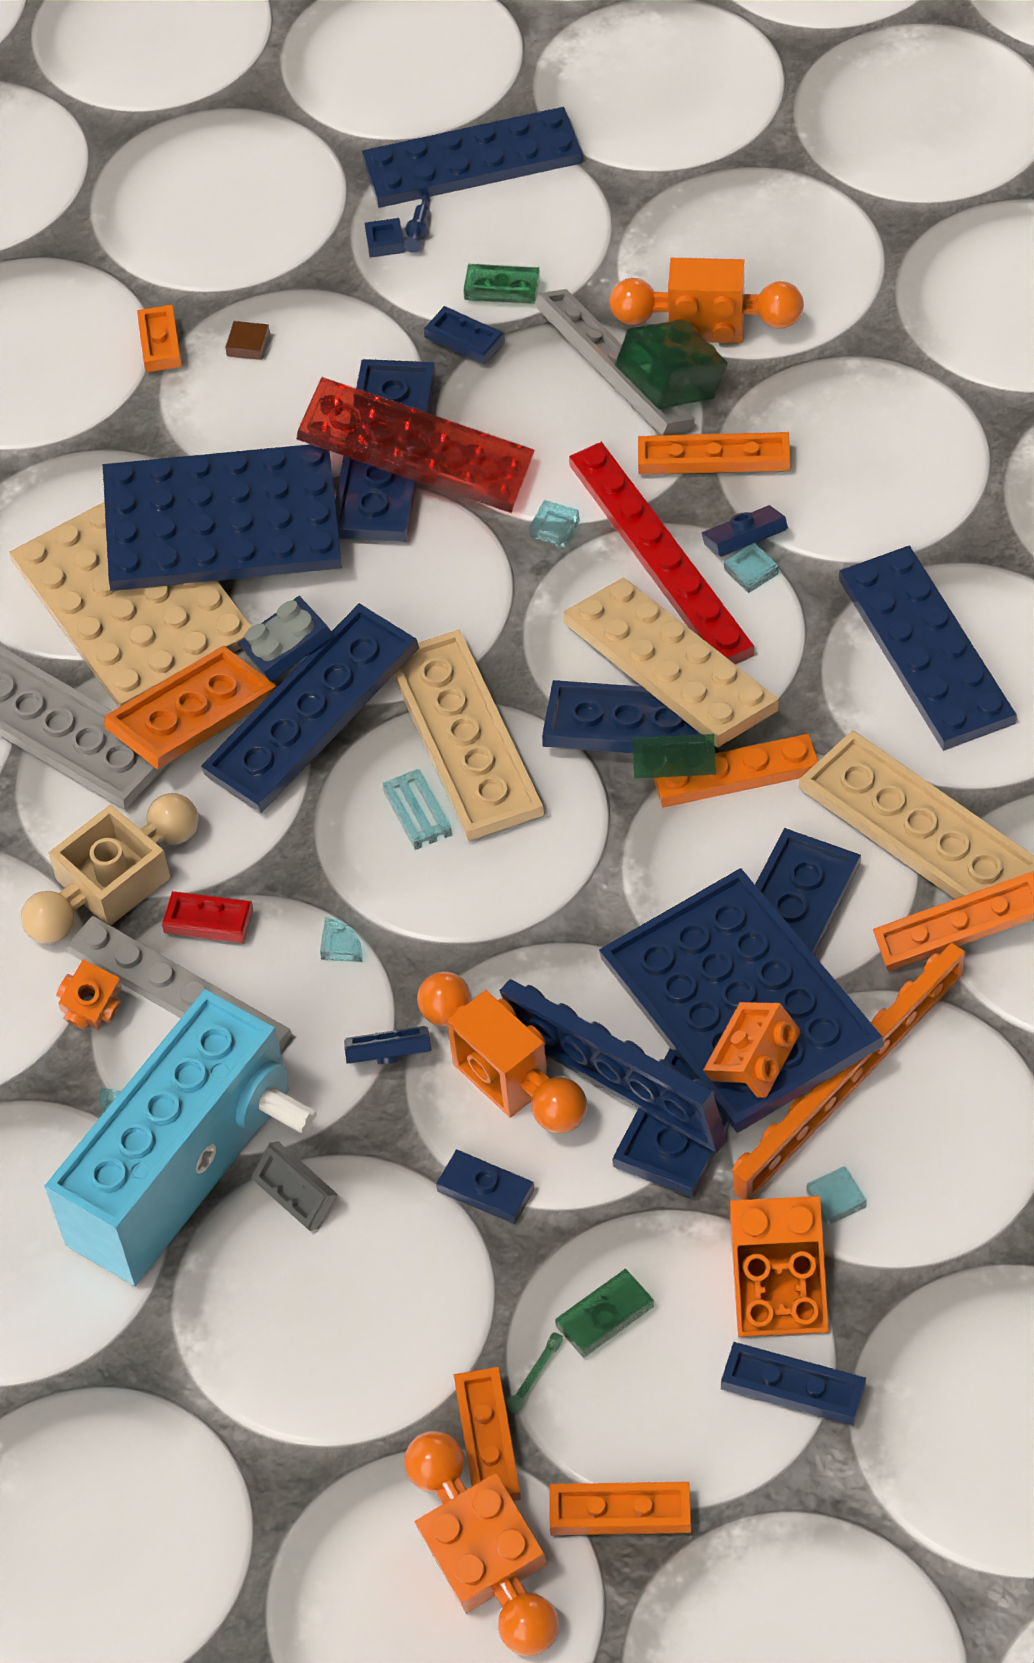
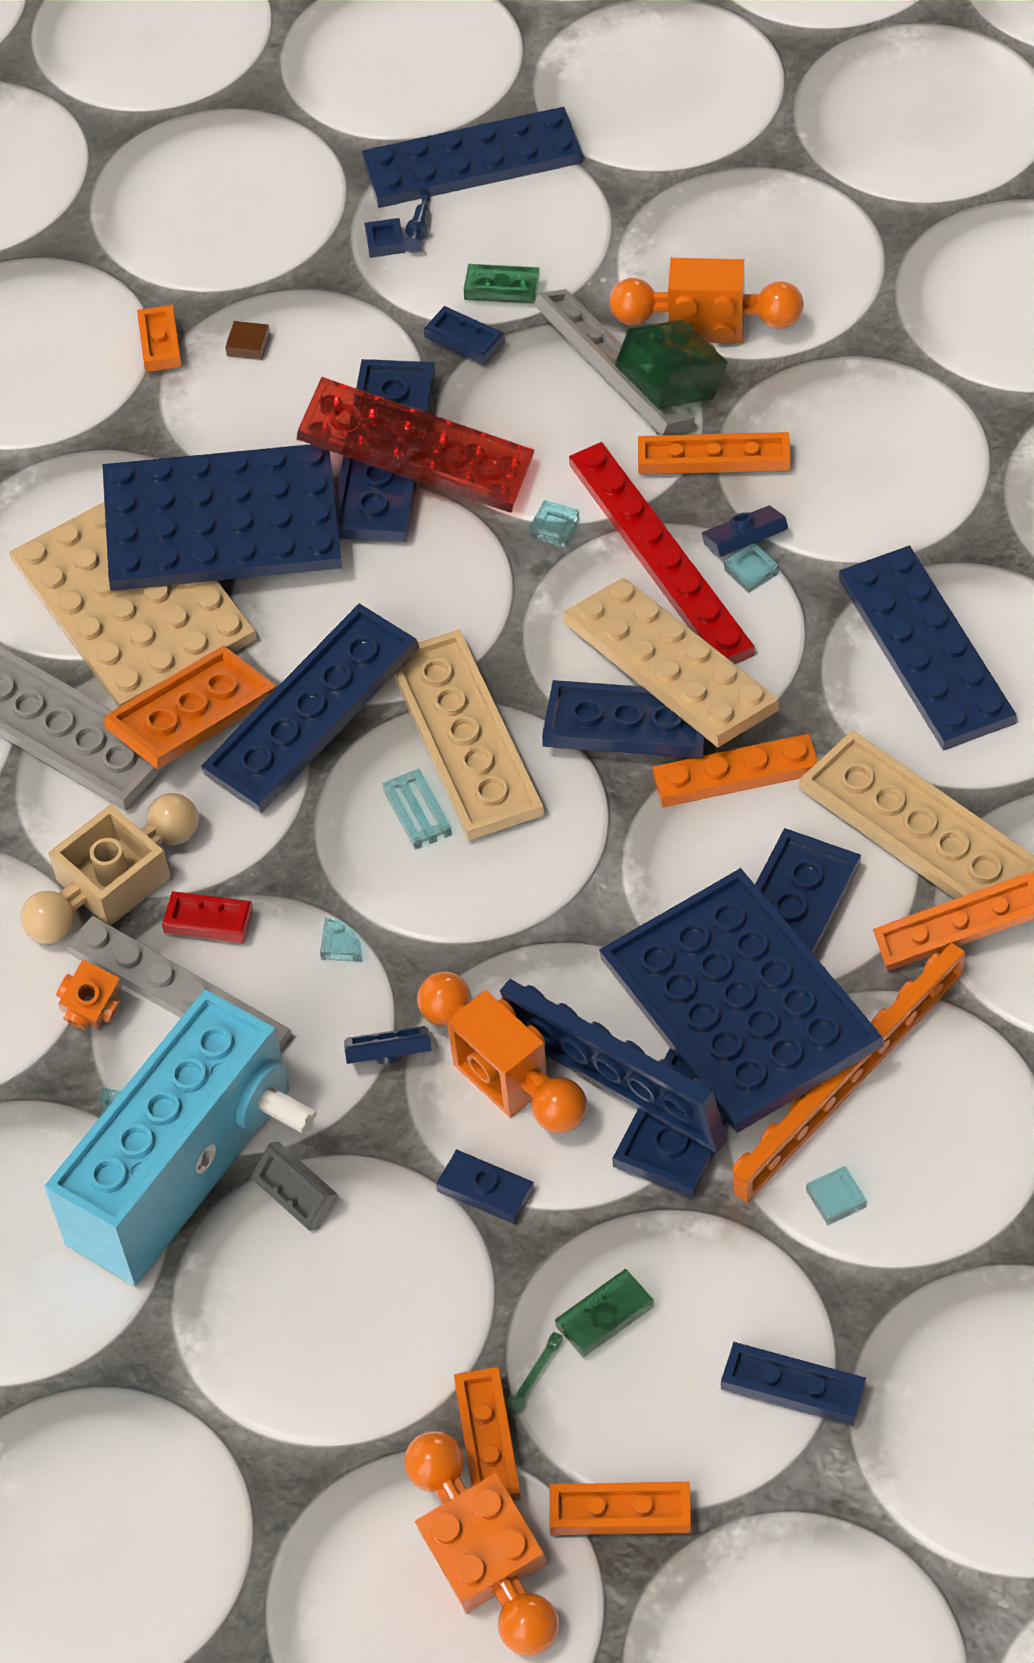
piece [238,595,333,682] -> none
clear green plate [632,734,716,779] -> none
orange bracket [703,1002,800,1098] -> none
orange slope [729,1196,829,1337] -> none

